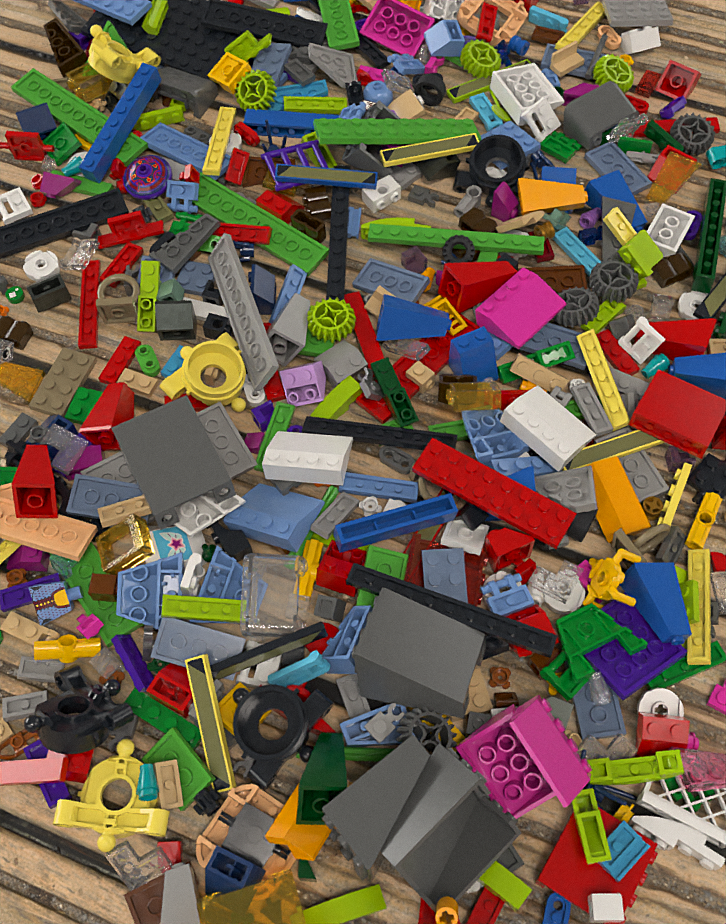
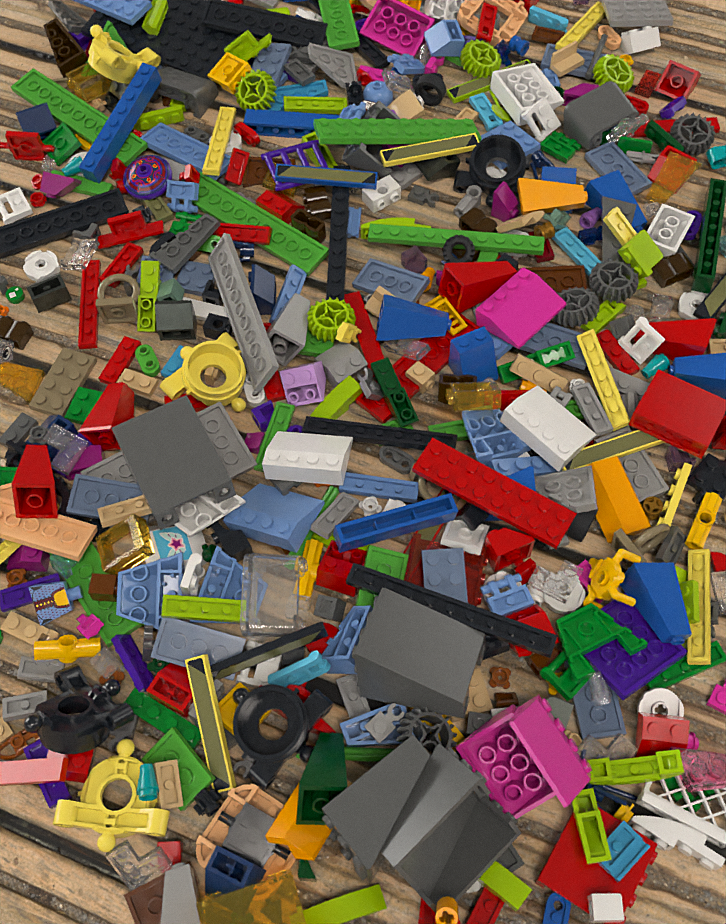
dark blue plant [262,119,287,158] -> none
none -> light yellow plate [335,322,362,343]

